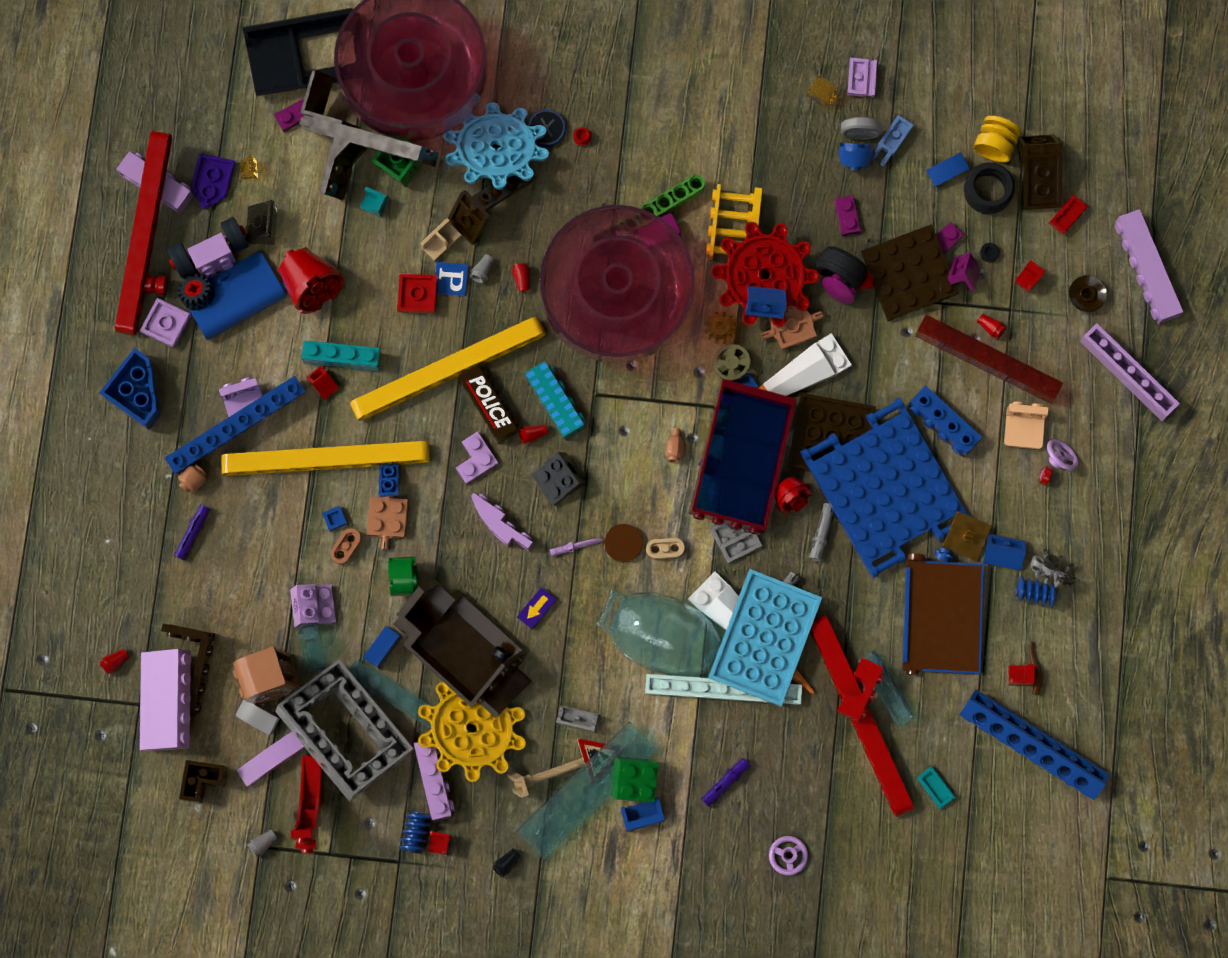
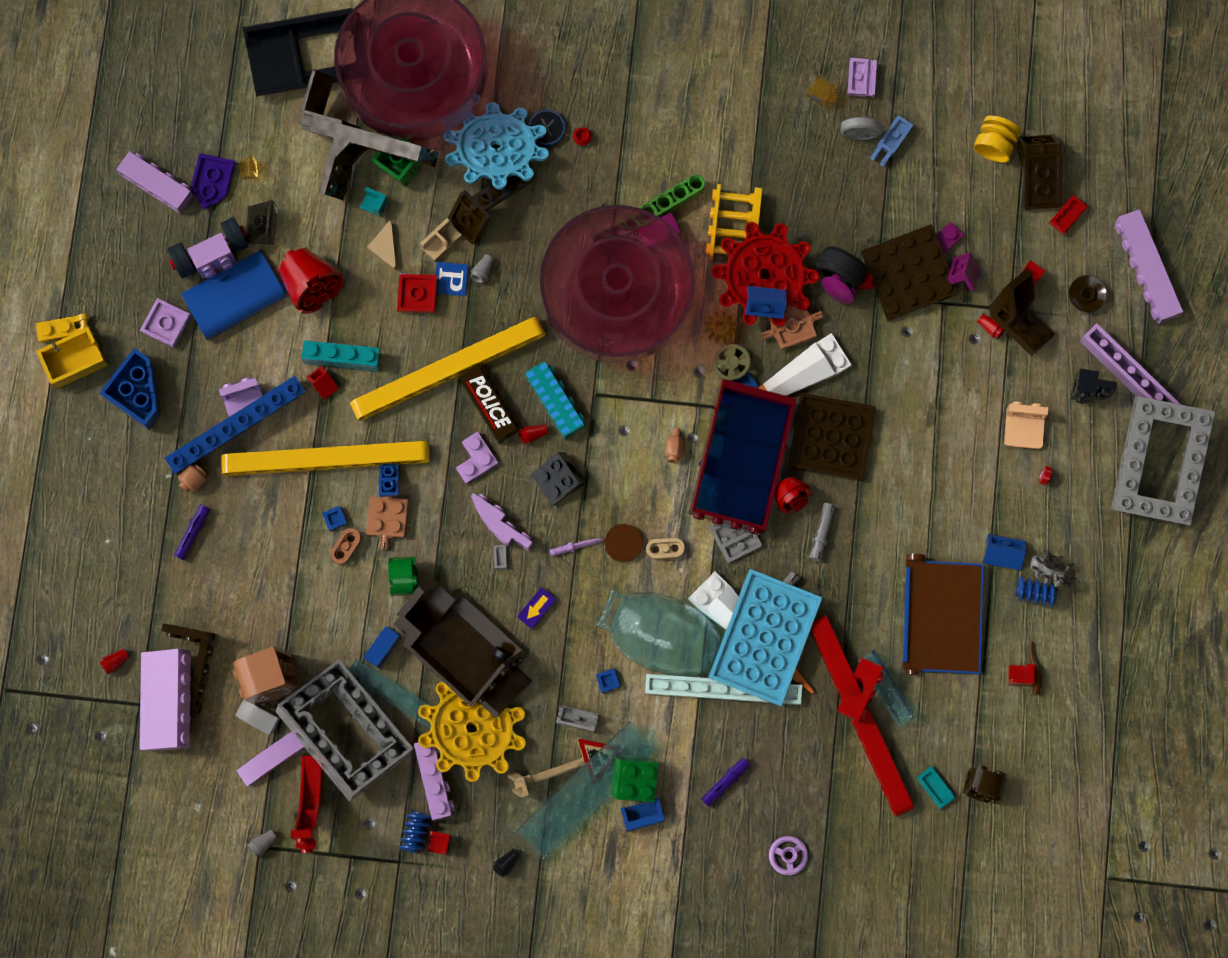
red beam [115,131,172,335] -> none
red wheel [145,275,168,295] -> none
black wheel [177,274,215,311] -> none
dark brown brick [179,760,228,804] -> none
magenta plate [274,99,304,132] -> none
lavender brick [290,584,336,628] -> none
clear light blue slope [298,624,326,671] -> none
red cone [512,263,530,292] -> none
blue plate [800,398,969,579] -> none
magenta plate [834,195,861,236] -> none
blue cone [837,143,875,171] -> none
blue brick [908,385,982,457] -> none
clear red brick [915,315,1063,404] -> none
blue slope [926,152,970,187] -> none
blue plate [934,546,953,562] -> none
pearl gold piece [942,511,992,561] -> none
blue brick [959,689,1110,800] -> none
black tyre [964,162,1015,214] -> none
black tile [980,243,1000,263] -> none
lavender piece [1047,439,1079,471] -> none
none -> yellow plate [36,314,91,343]
none -> yellow piece [36,327,108,390]
none -> tan tile [367,221,396,270]
none -> light grey piece [494,545,507,570]
none -> blue tile [596,668,620,693]
none -> dark brown brick [962,765,1007,804]
none -> dark brown bracket [989,269,1055,356]
none -> black brick [1071,368,1117,404]
none -> light grey brick [1111,395,1215,525]

